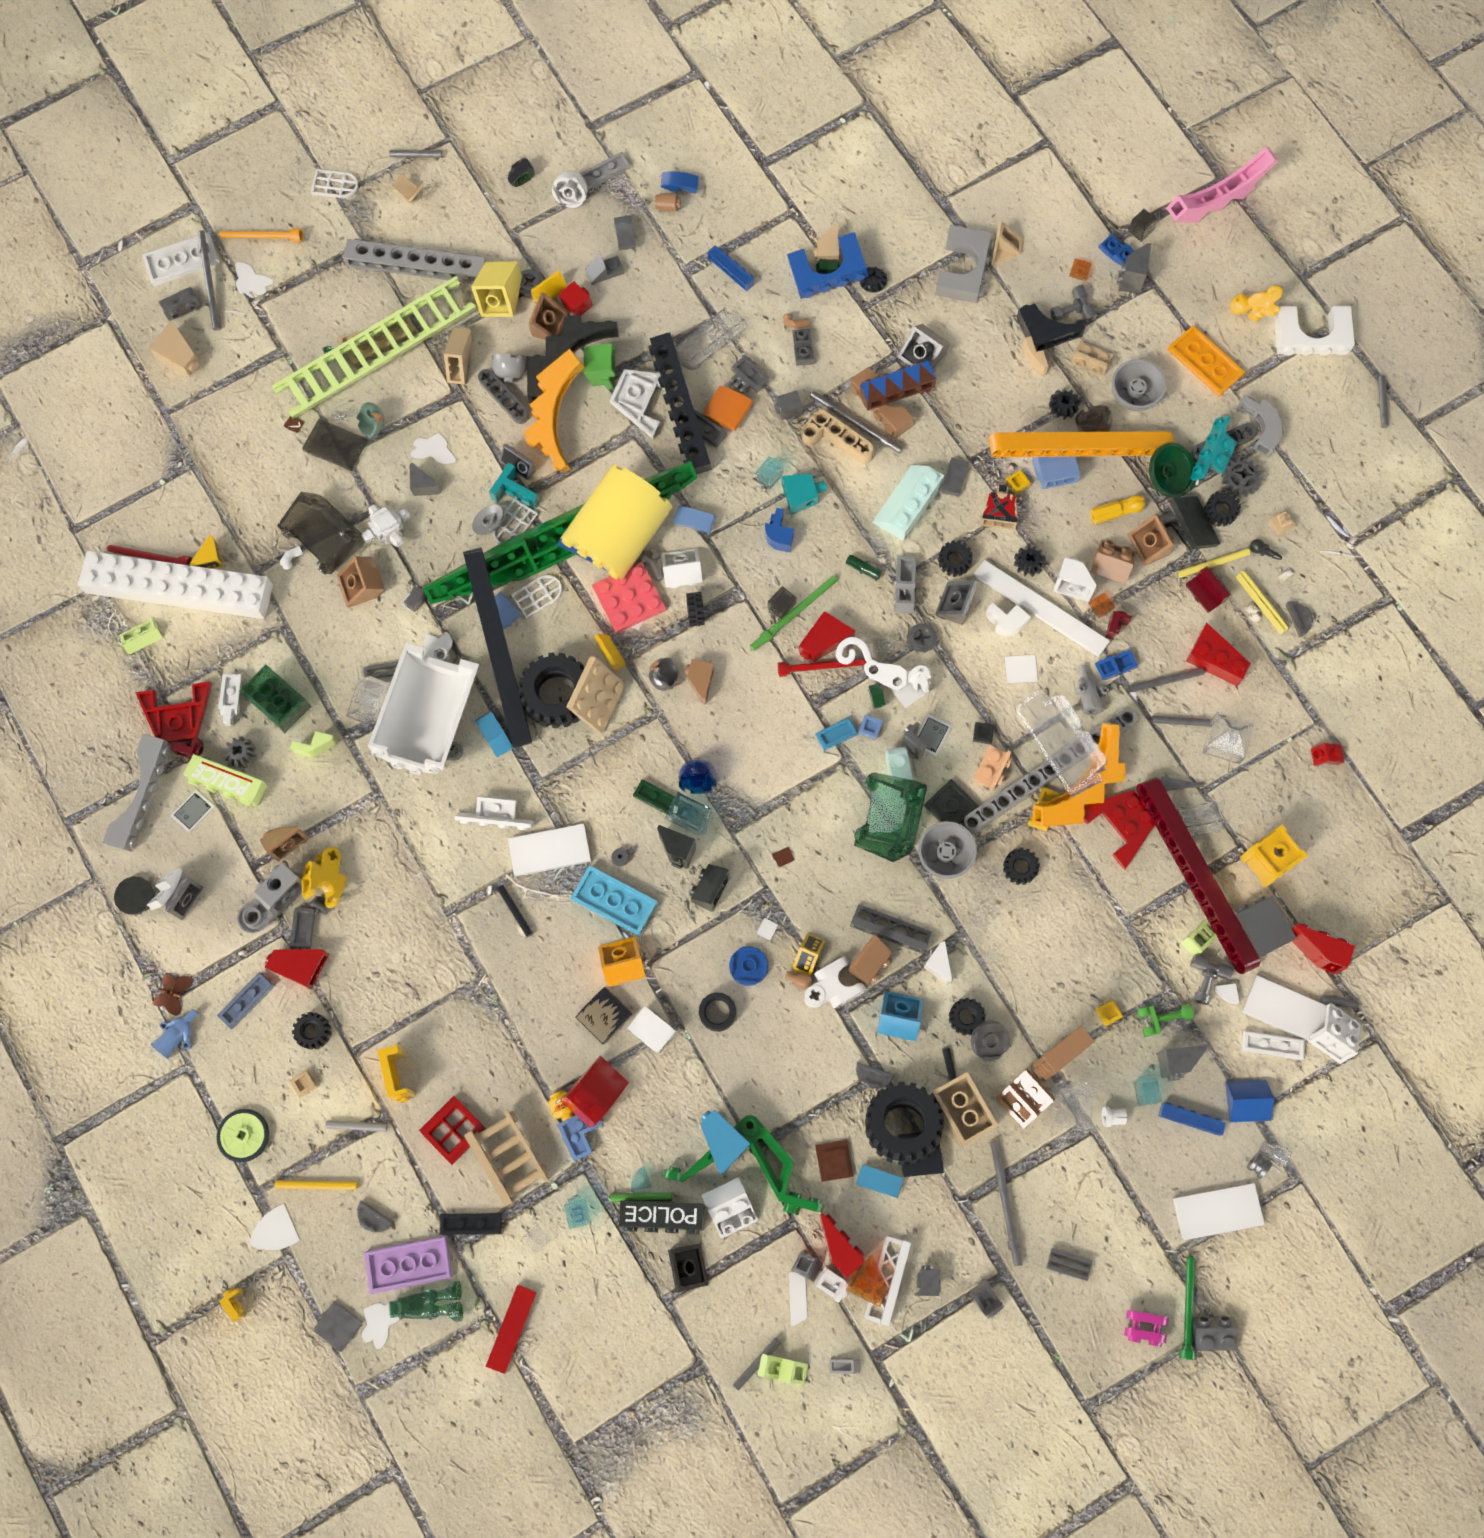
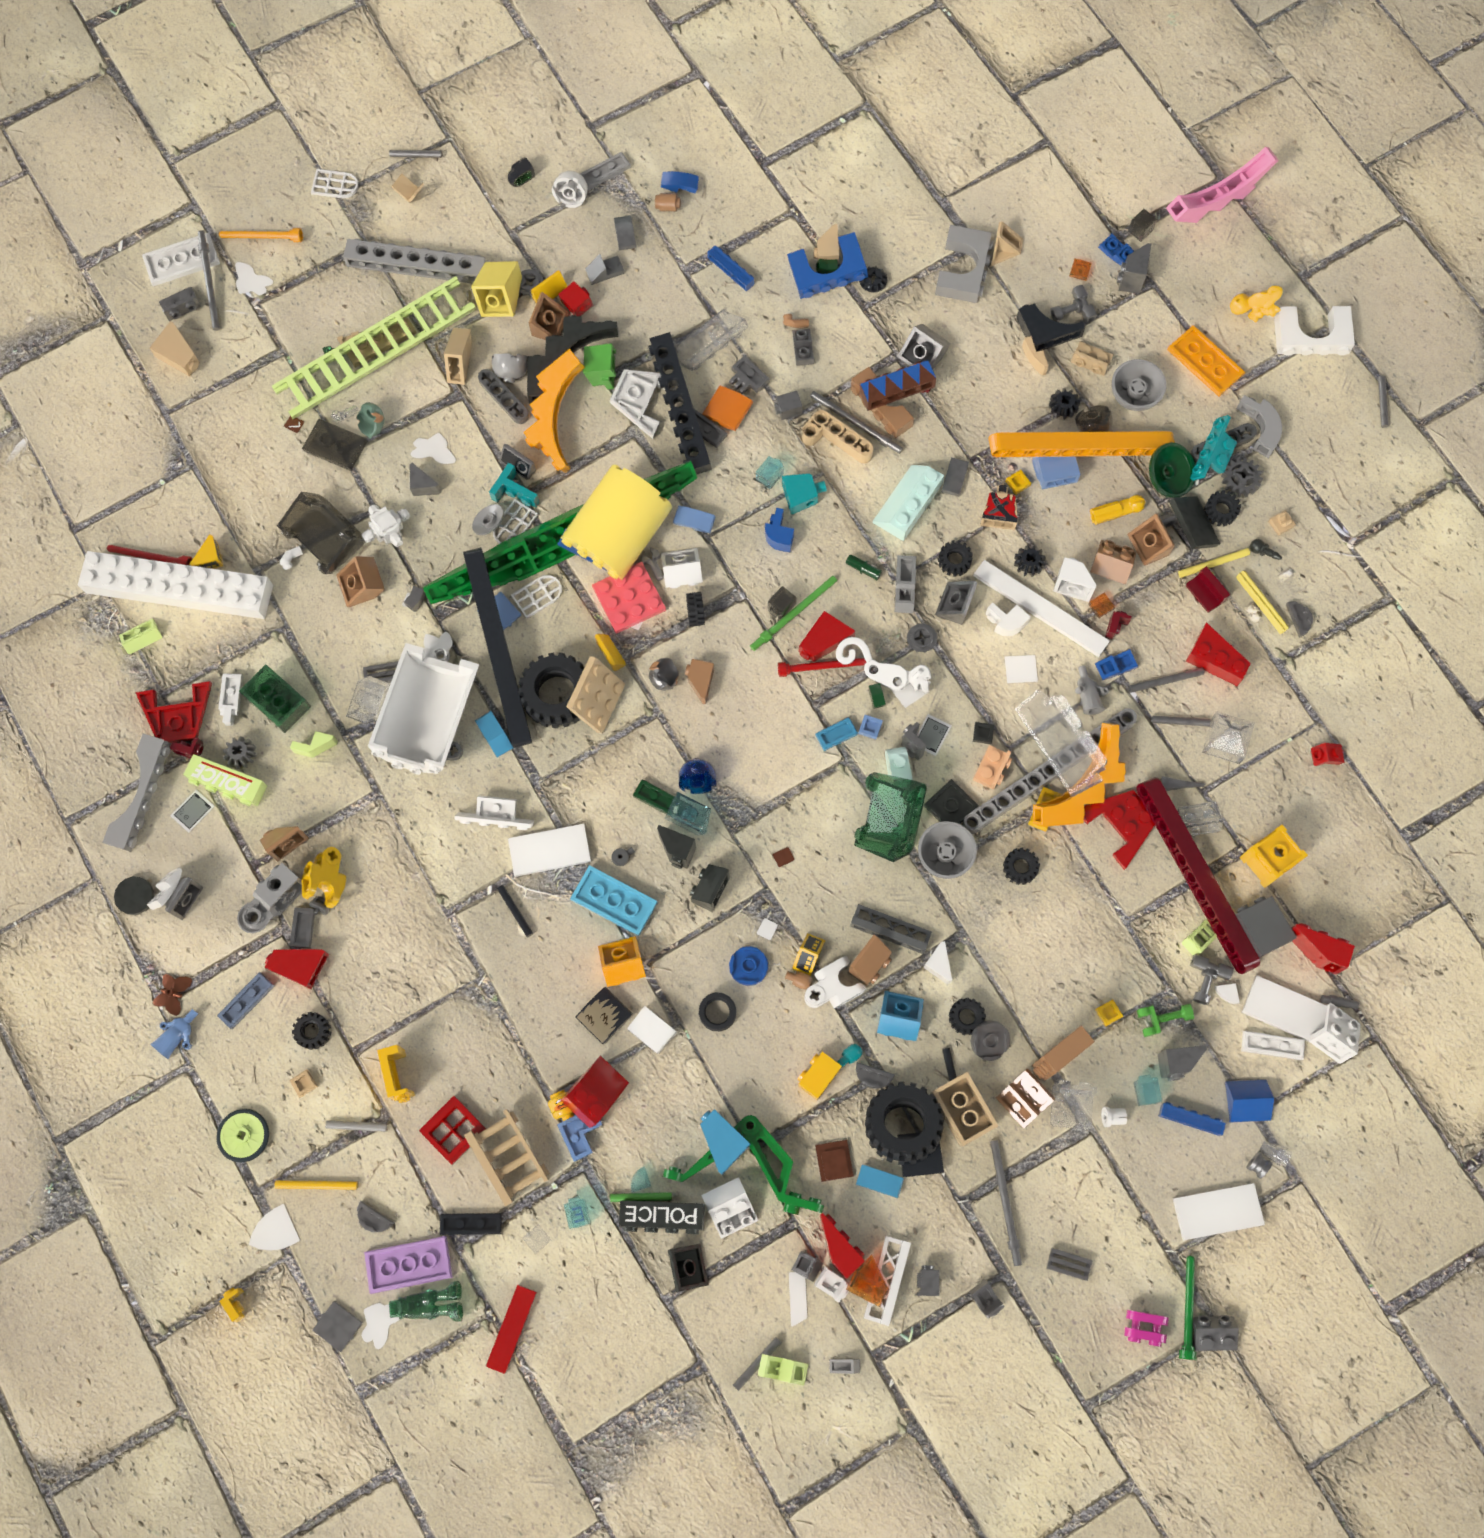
none -> yellow brick [798,1051,842,1100]
none -> teal cylinder [837,1044,862,1068]

